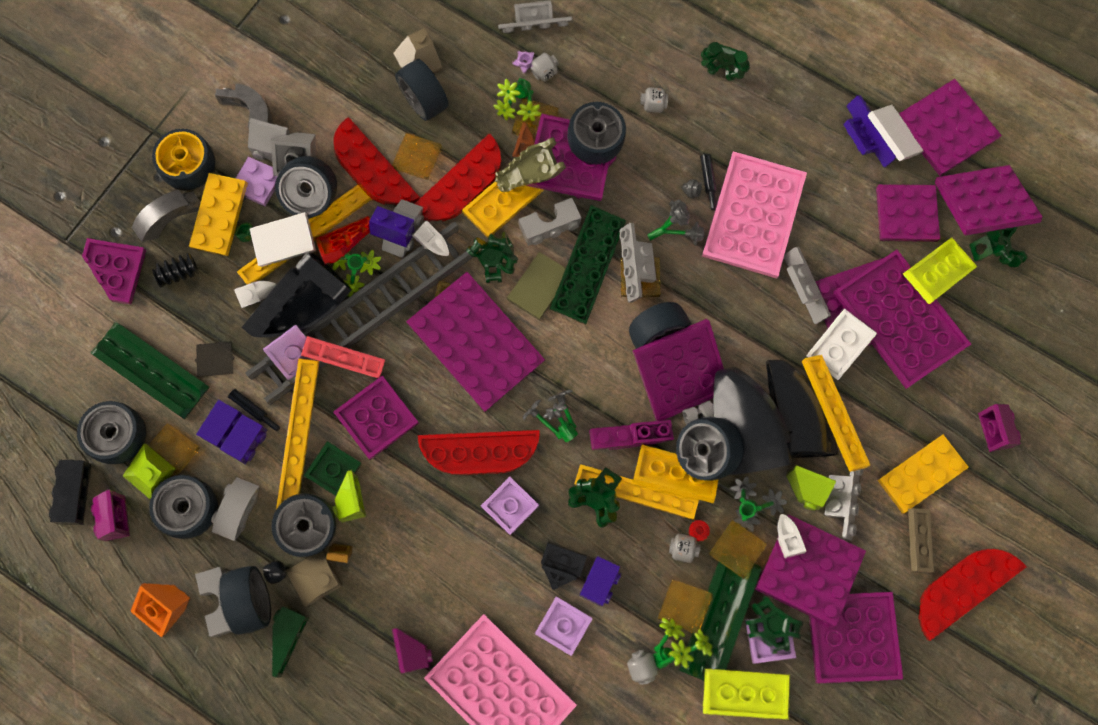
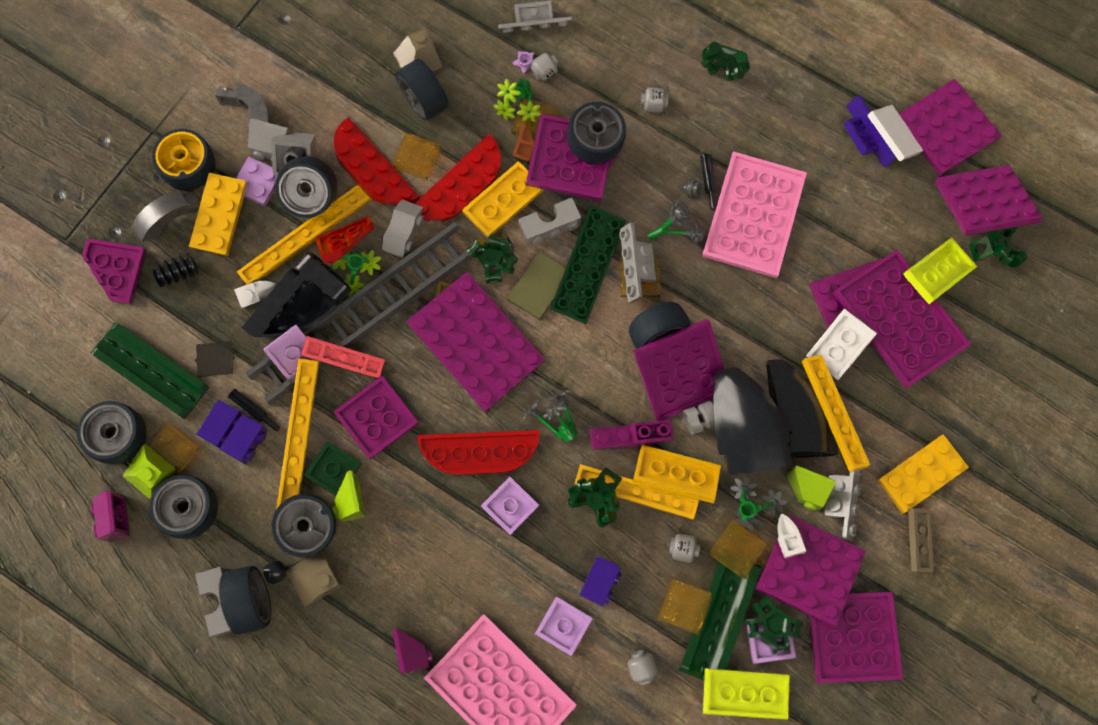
black brick [49,460,91,525] -> none
orange slope [130,583,190,638] -> none
light grey brick [211,477,259,541] -> none
dark green tile [235,223,253,242] -> none
white tile [250,212,316,267] -> none
dark green slope [272,606,310,678] -> none
pearl gold tile [327,544,353,563] -> none
dark purple brick [369,206,415,248] -> none
white plate [412,221,449,256] -> none
olive animal [495,137,566,193] -> none
black slope [541,542,587,590] -> none
lime plant [653,618,712,669] -> none
wheel [676,417,744,481] -> none
red plate [689,520,710,541] -> none
light grey bracket [784,247,831,324] -> none
magenta plate [876,185,940,242] -> none
red plate [918,549,1027,641] -> none
magenta slope [978,404,1021,452] -> none

